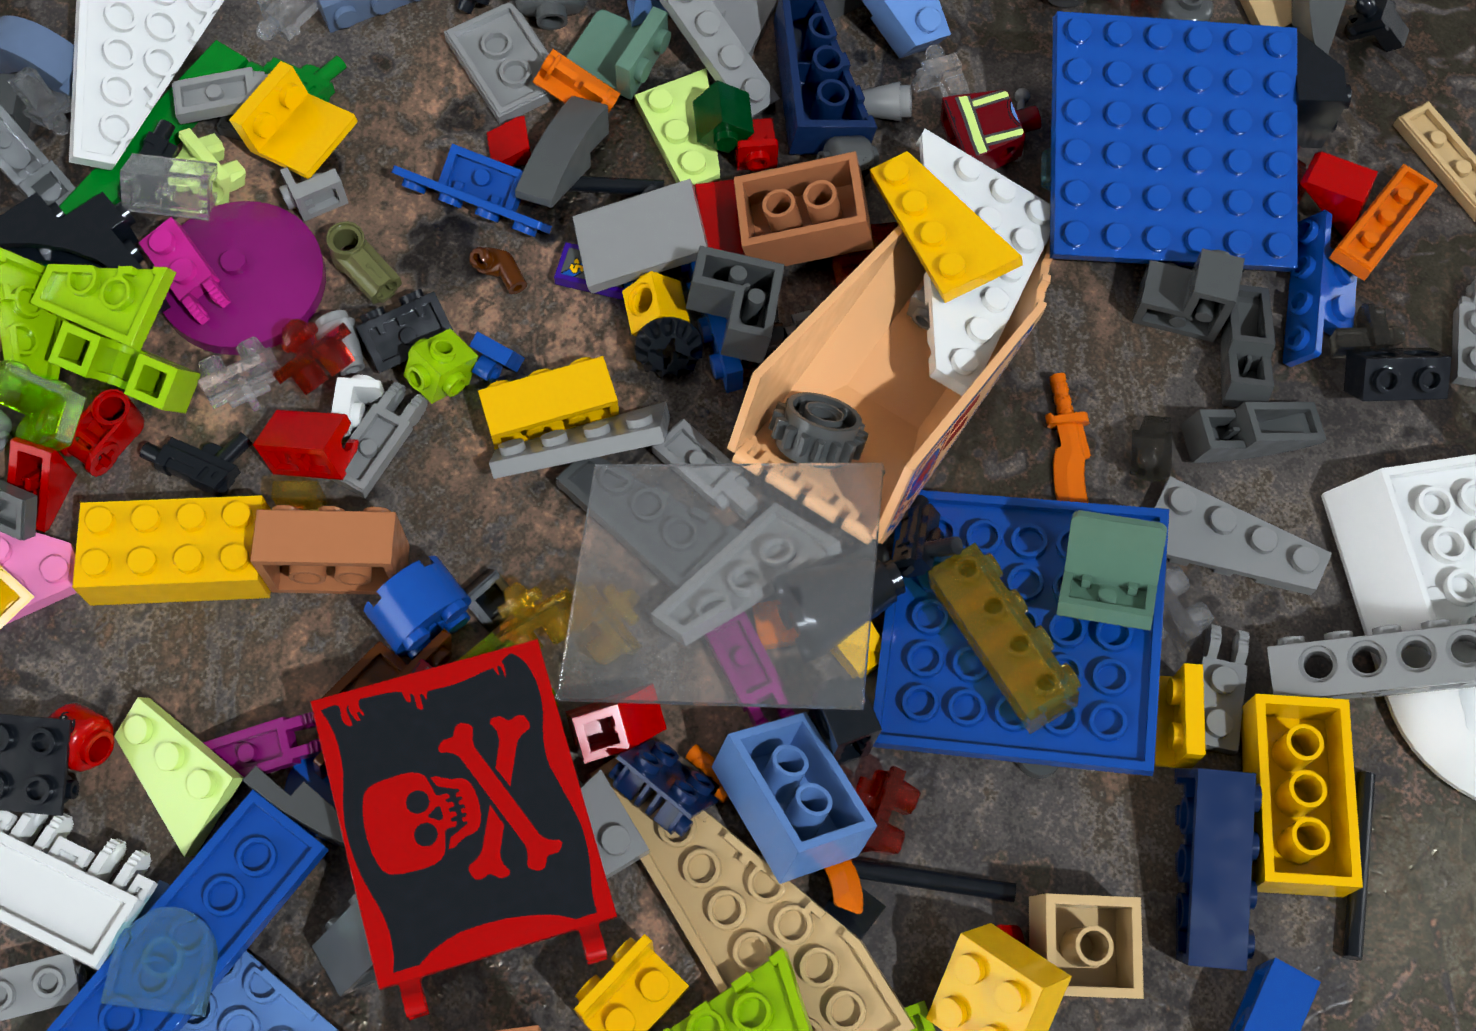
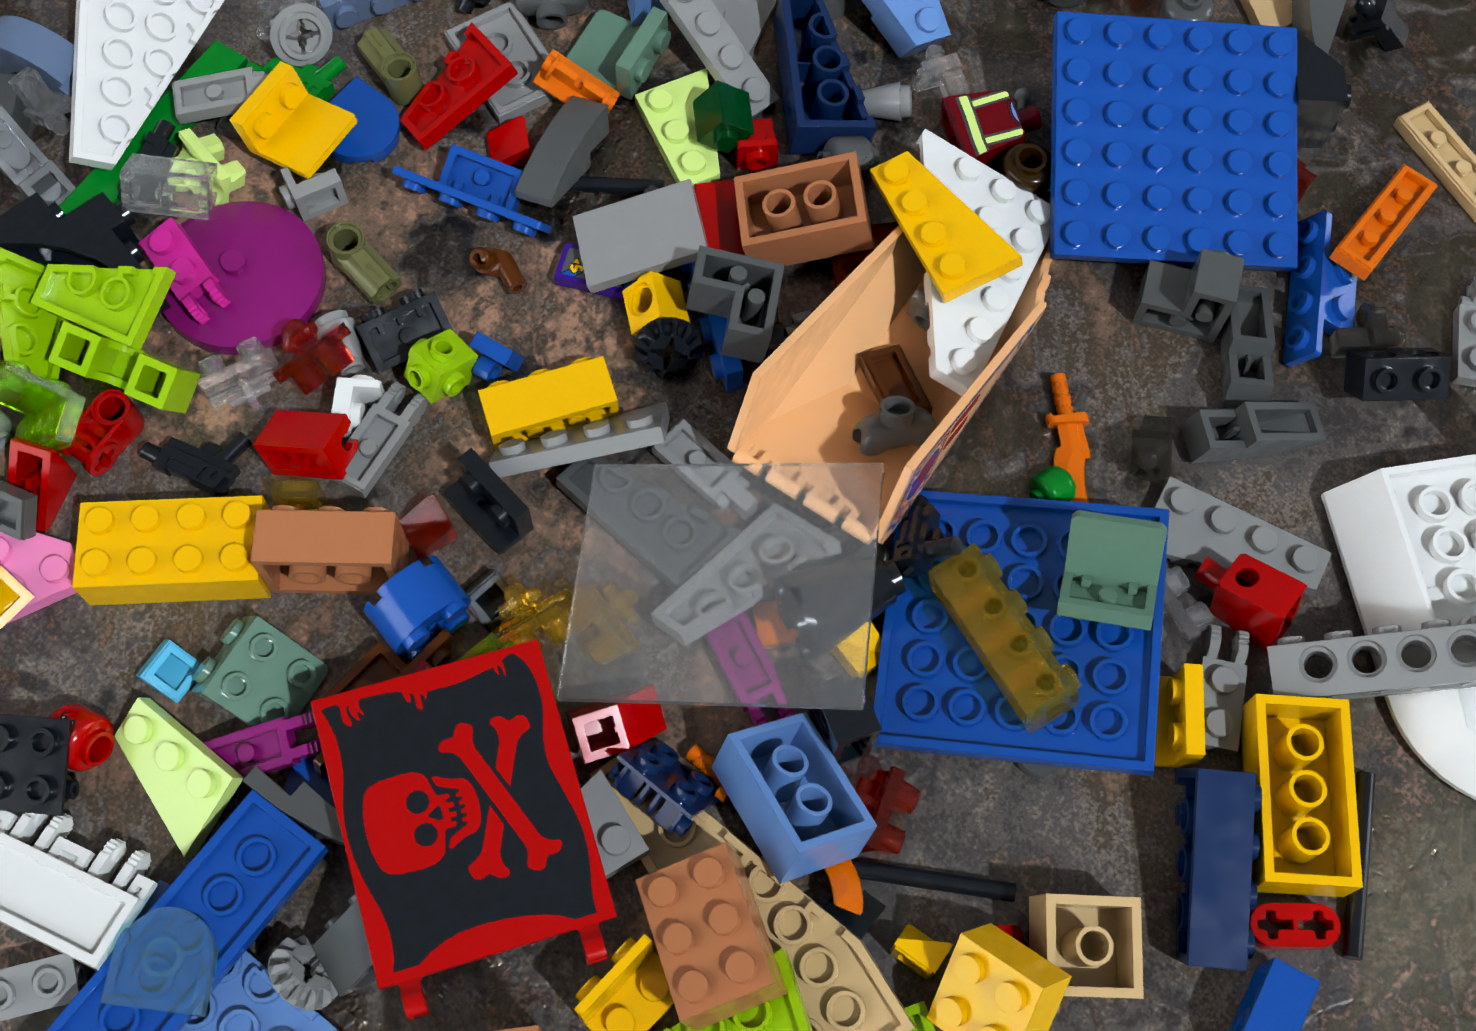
dark grey gear [769,392,868,470] -> none
red slope [1300,151,1378,238] -> none
none -> medium azure slope [136,639,201,704]
none -> sand green bracket [190,615,328,727]
none -> light grey gear [268,1,333,66]
none -> light grey gear [268,935,338,1011]
none -> blue tile [329,77,401,164]
none -> olive piece [357,26,424,106]
none -> red wing [399,22,518,151]
none -> clear red slope [399,493,458,559]
none -> black bracket [444,448,534,555]
none -> nougat brick [635,842,788,1031]
none -> dark grey piece [852,396,937,456]
none -> reddish brown tile [859,344,933,414]
none -> yellow slope [889,924,954,980]
none -> dark brown head [999,143,1051,199]
none -> green piece [1029,465,1076,501]
none -> red torso [1194,554,1308,654]
none -> red beam [1249,903,1341,950]

